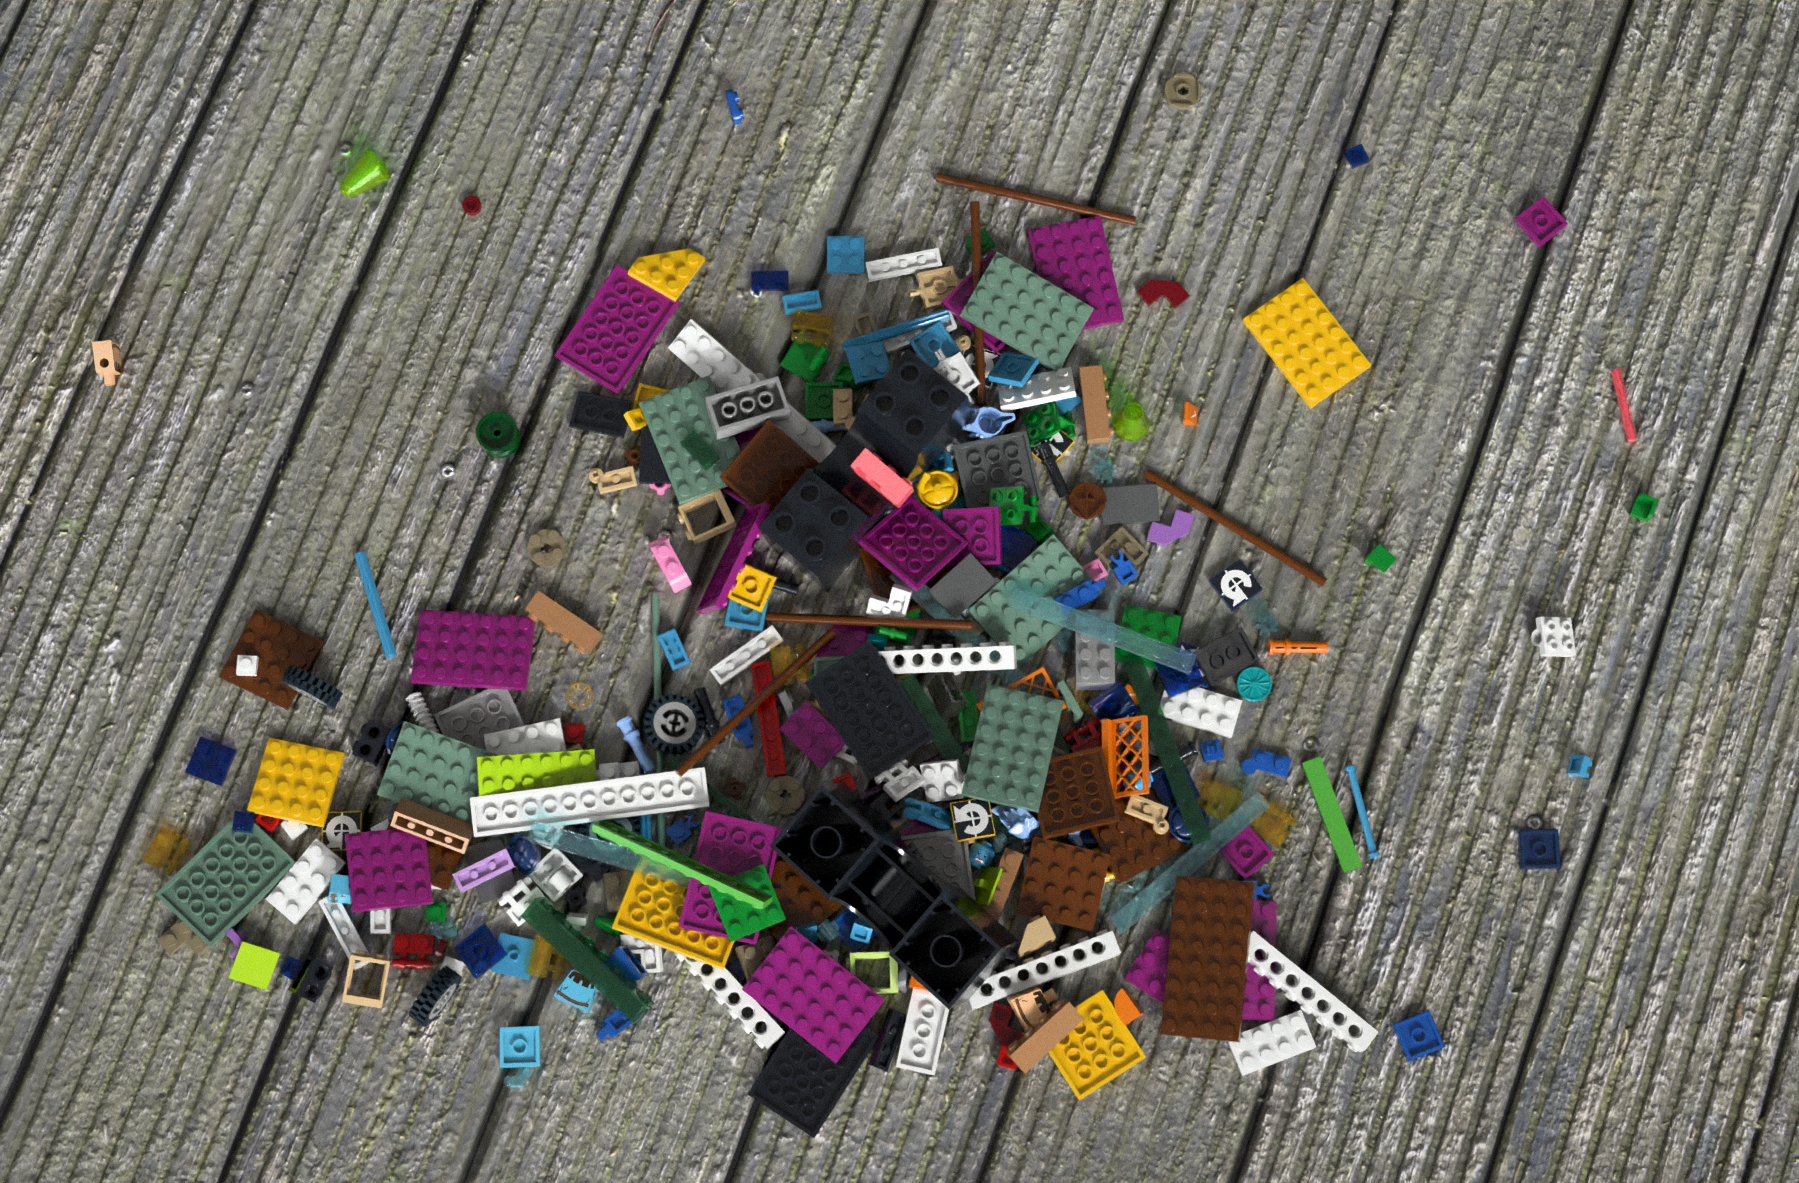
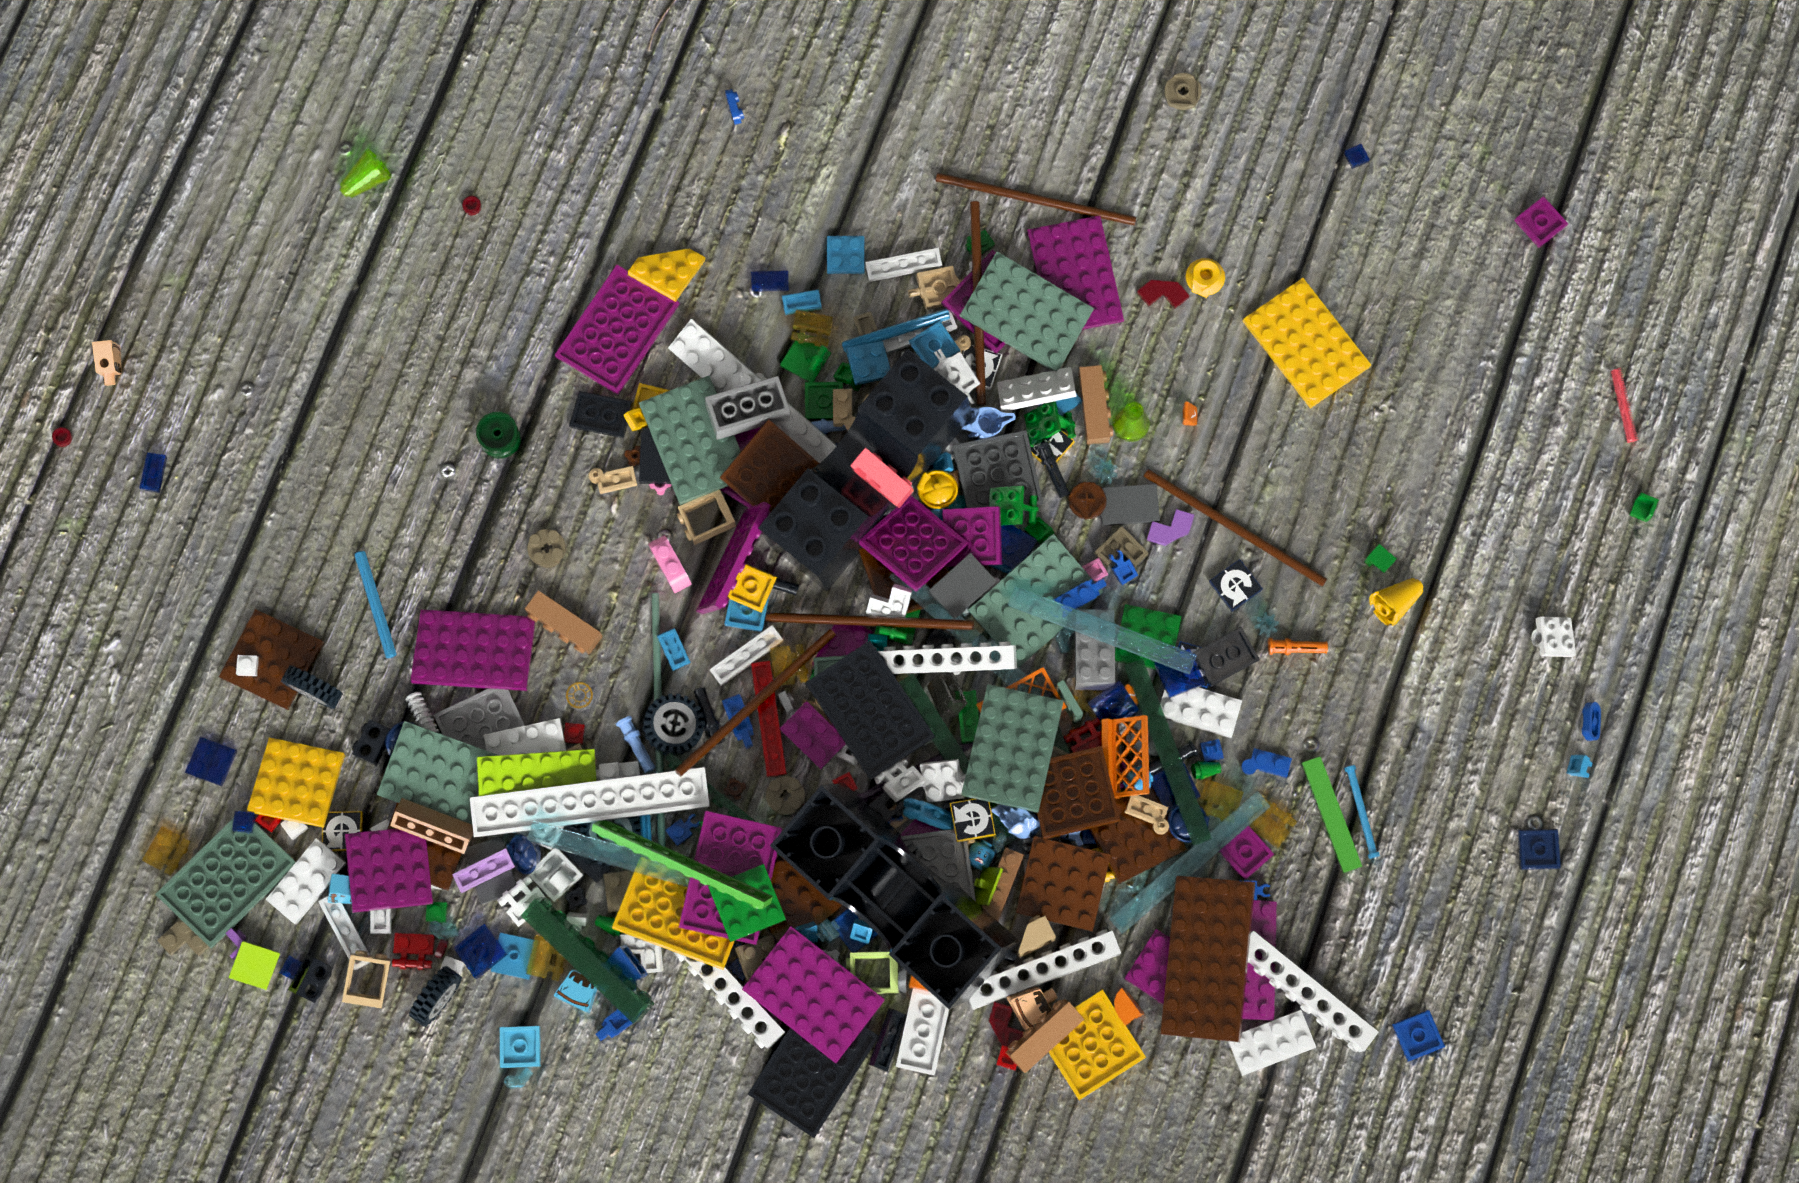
clear green tile [680,430,720,471] -> none
dark azure plate [988,351,1039,387] -> none
teal wheel [1237,667,1272,702] -> none
none -> dark red tile [52,427,73,447]
none -> clear blue plate [139,452,167,493]
none -> yellow piece [1186,258,1225,298]
none -> green cone [1191,761,1221,781]
none -> yellow cone [1369,578,1423,626]
none -> blue plate [1582,702,1601,741]

